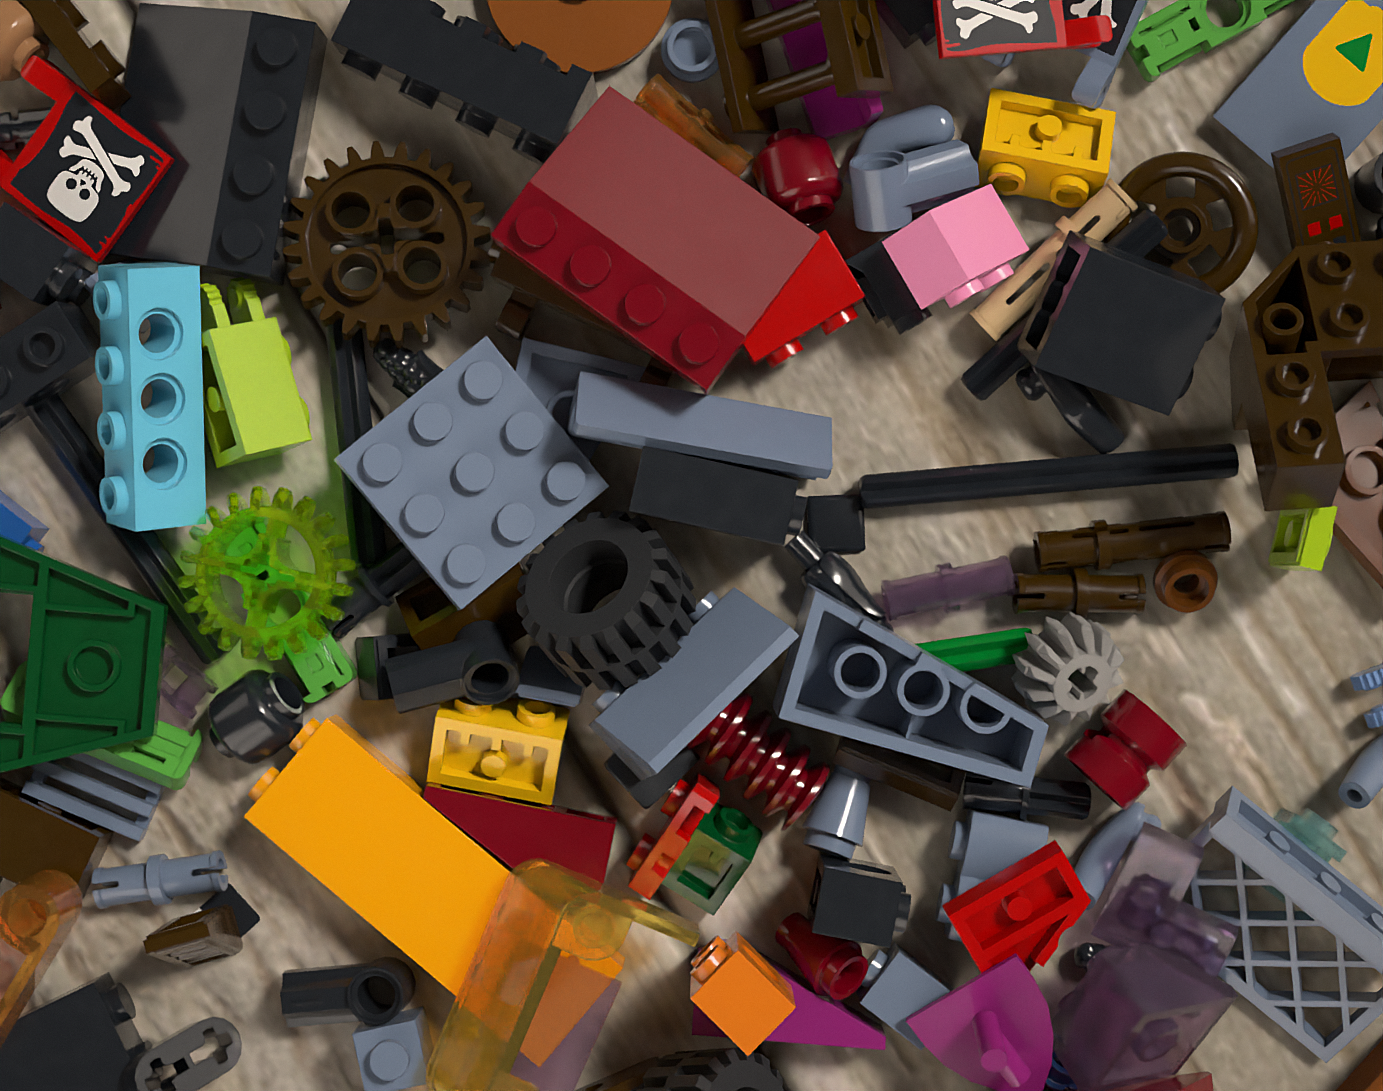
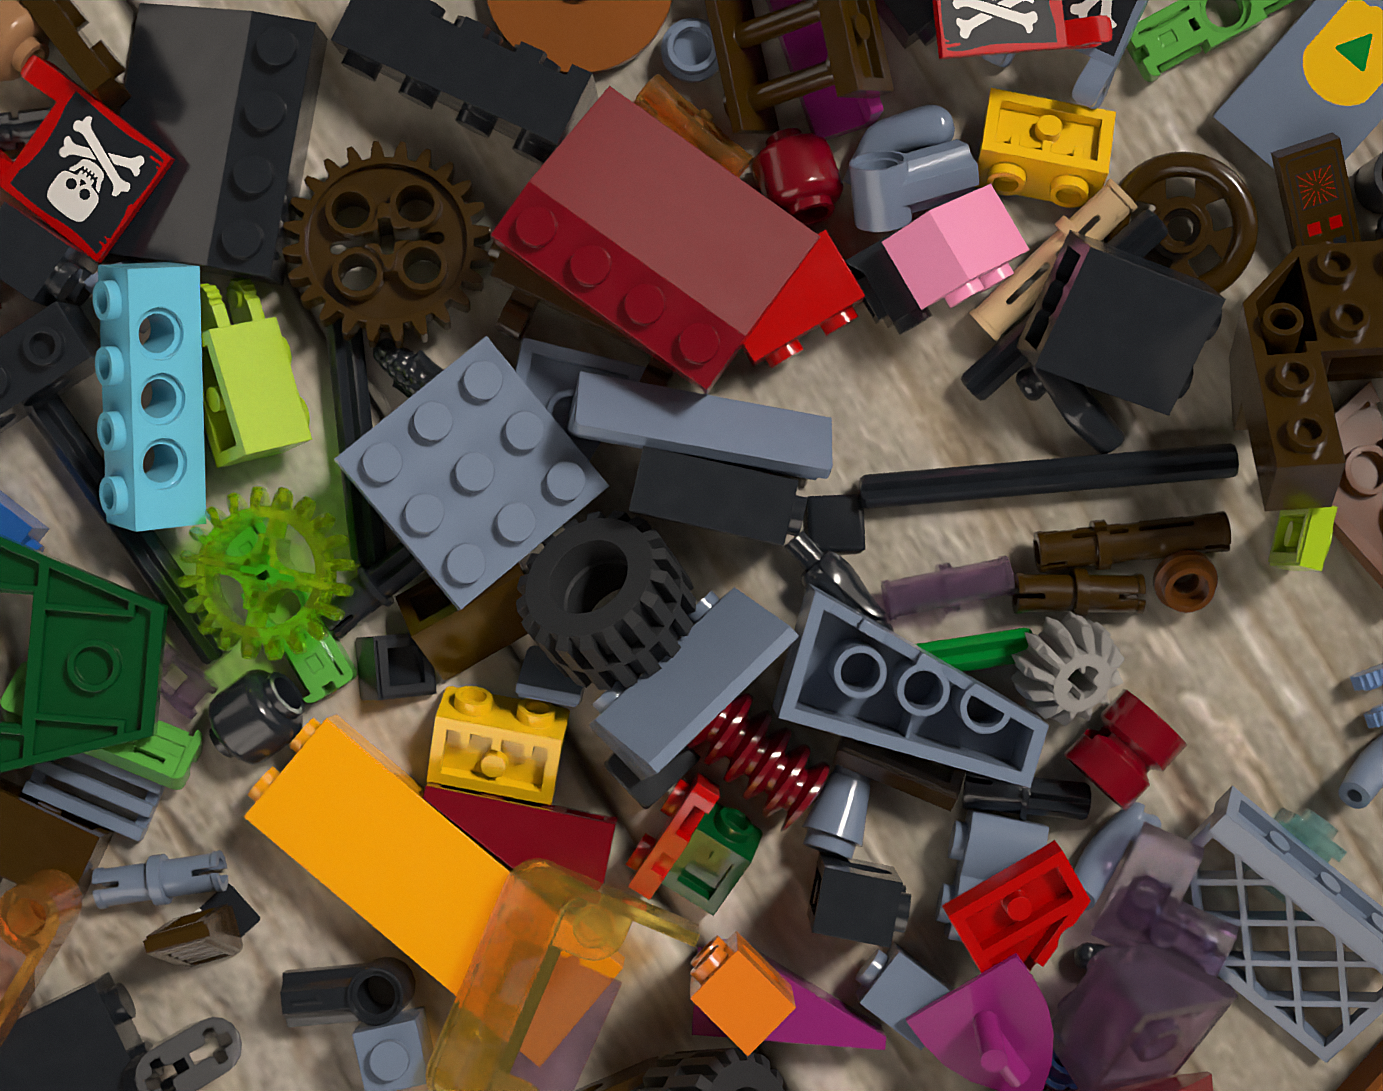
black piece [385,620,520,714] -> none
dark red cone [775,912,868,1000] -> none

